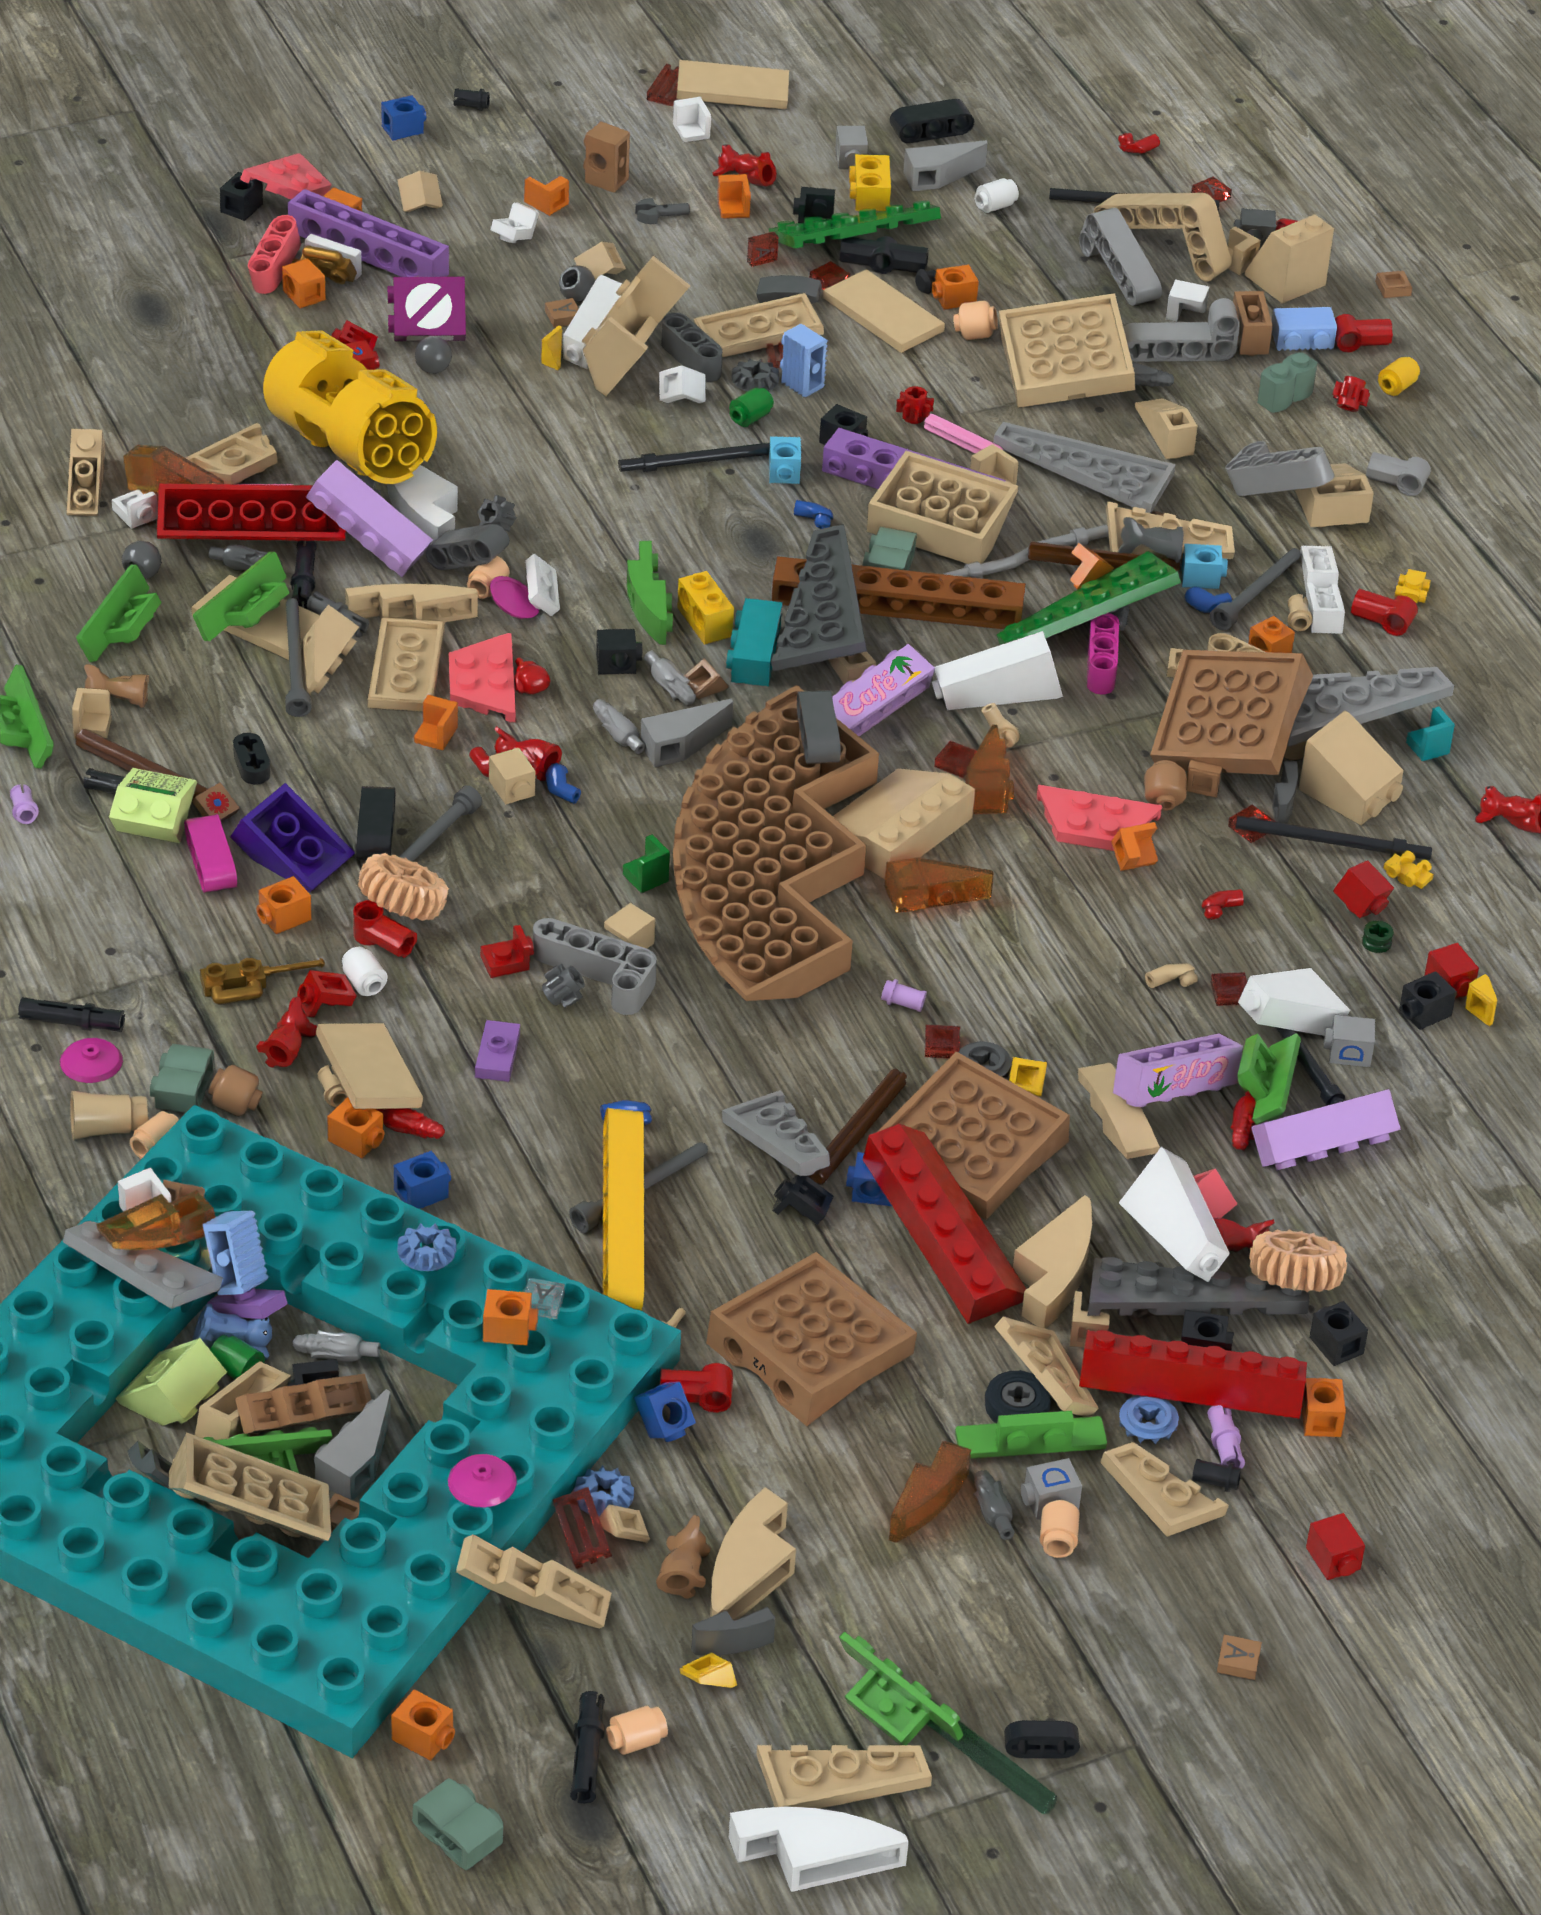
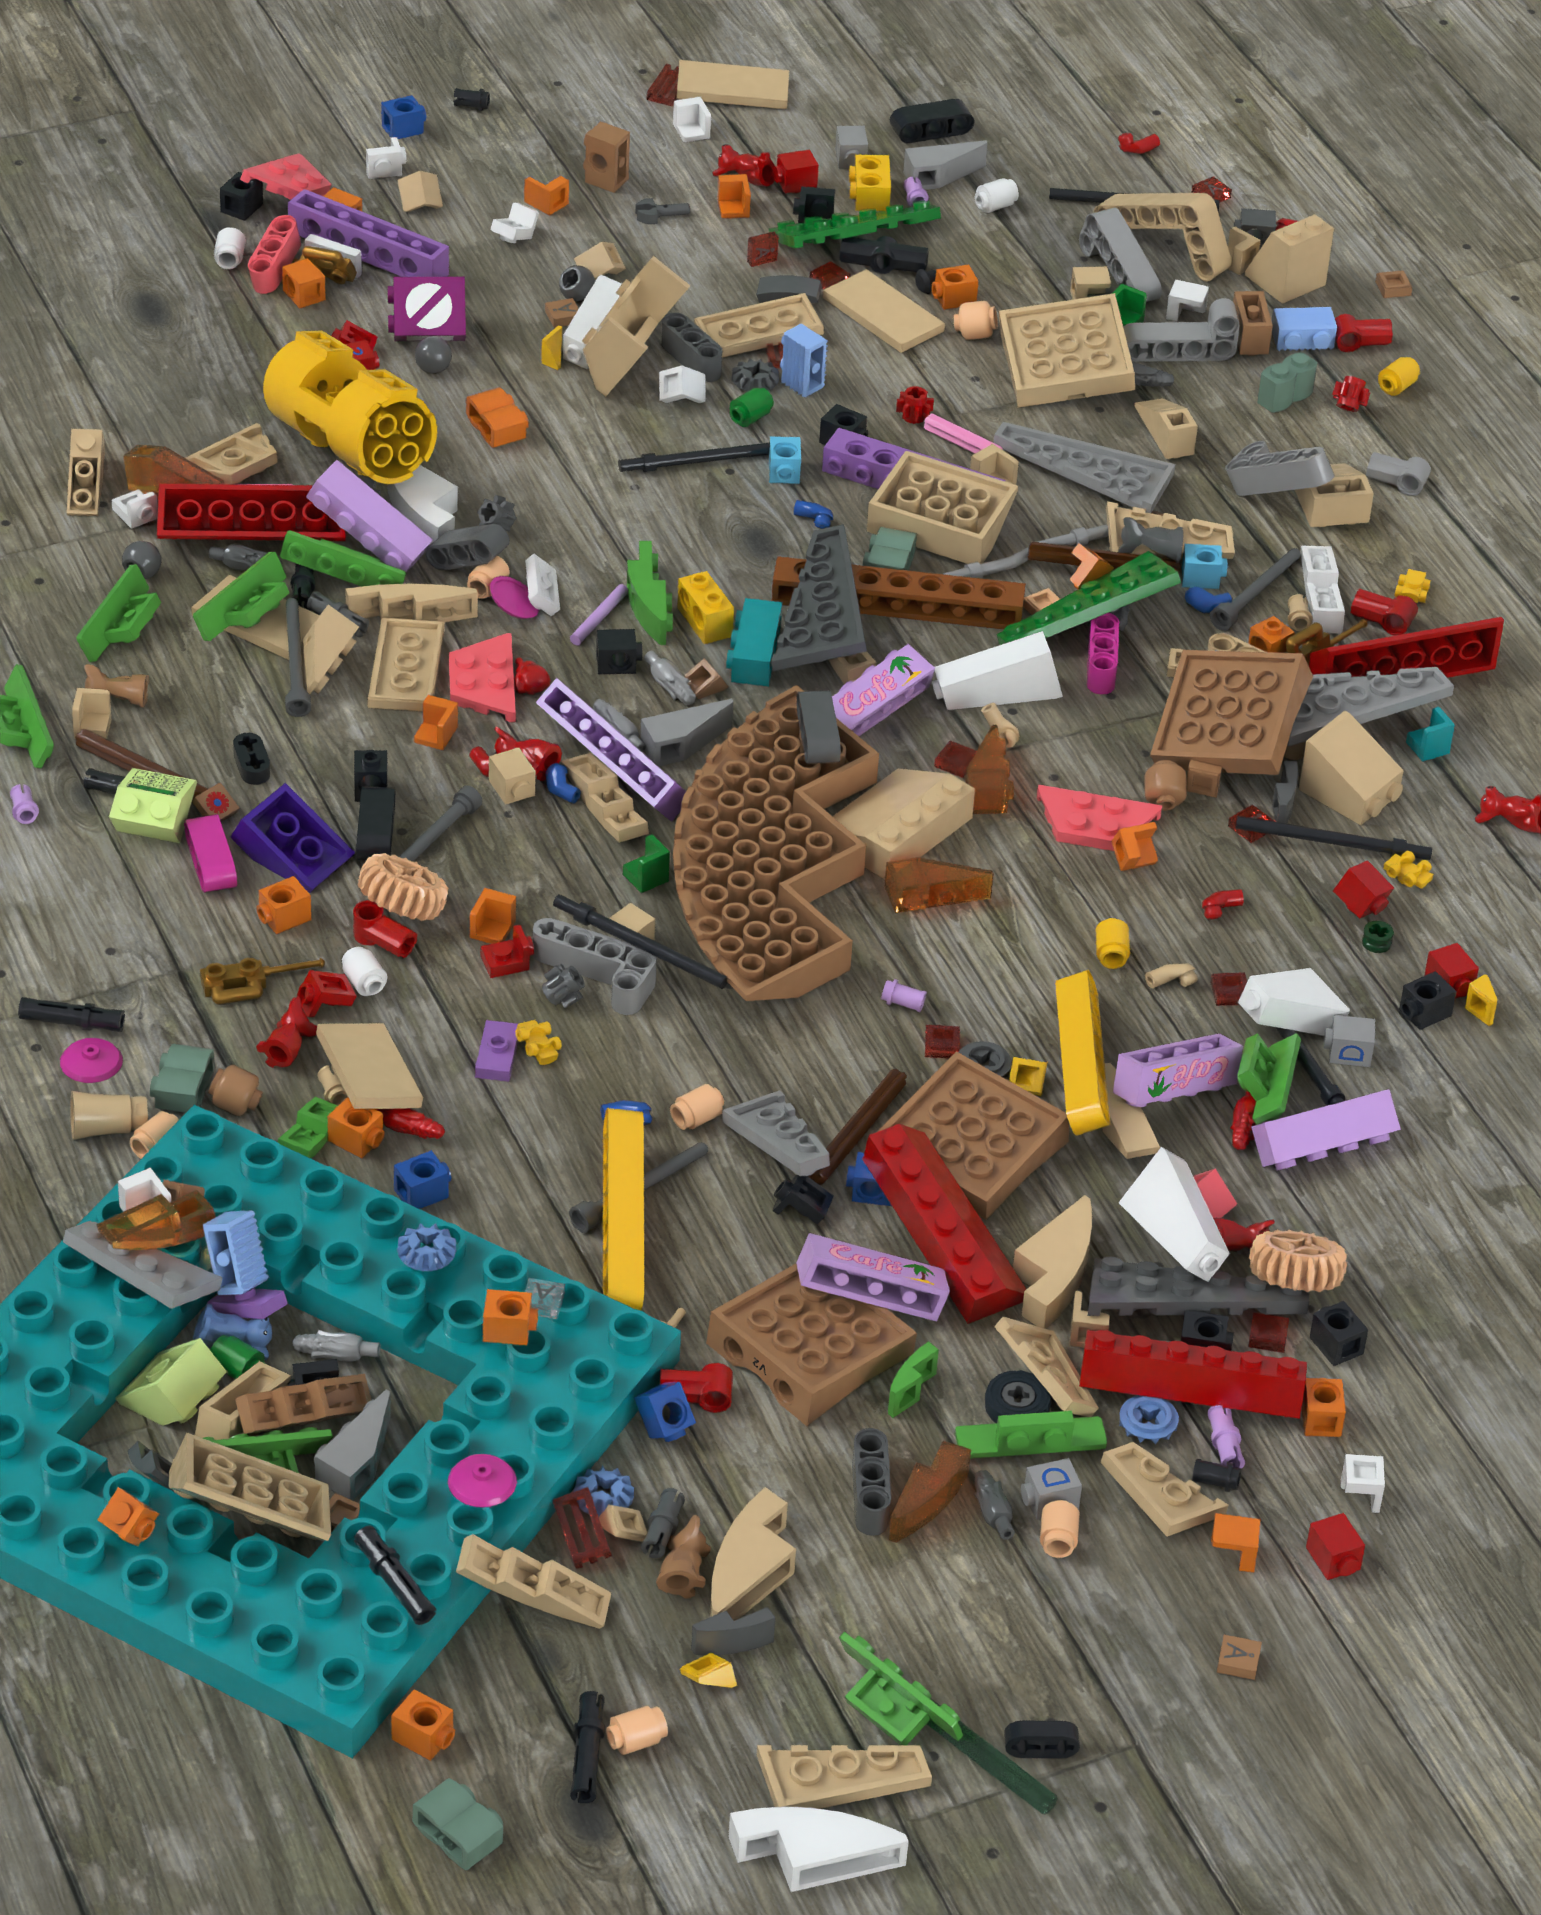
none -> orange bracket [97,1487,159,1546]
none -> white brick [214,228,246,269]
none -> bright green slope [278,1096,338,1159]
none -> bright green bracket [280,530,406,587]
none -> black brick [354,750,388,802]
none -> black pin [354,1525,436,1625]
none -> white bracket [366,137,406,179]
none -> orange brick [466,387,529,448]
none -> orange panel [470,888,516,944]
none -> yellow piece [515,1020,562,1065]
none -> medium lavender brick [536,678,686,822]
none -> black bar [553,894,728,989]
none -> tan slope [561,753,649,843]
none -> lavender bar [570,584,628,645]
none -> dark grey pin [641,1488,685,1558]
none -> light nougat brick [670,1084,724,1130]
none -> red brick [773,149,819,193]
none -> lavender brick [796,1233,950,1322]
none -> dark grey beam [852,1428,891,1536]
none -> bright green slope [888,1341,939,1418]
none -> lavender pin [903,177,929,207]
none -> light nougat tile [1023,588,1060,615]
none -> yellow beam [1055,970,1110,1136]
none -> tan panel [1070,266,1111,300]
none -> yellow brick [1095,918,1130,969]
none -> green panel [1112,283,1147,327]
none -> orange panel [1211,1513,1261,1573]
none -> clear red tile [1248,1312,1289,1353]
none -> pearl gold piece [1284,619,1368,666]
none -> red slope [1309,617,1504,678]
none -> white panel [1341,1454,1385,1513]

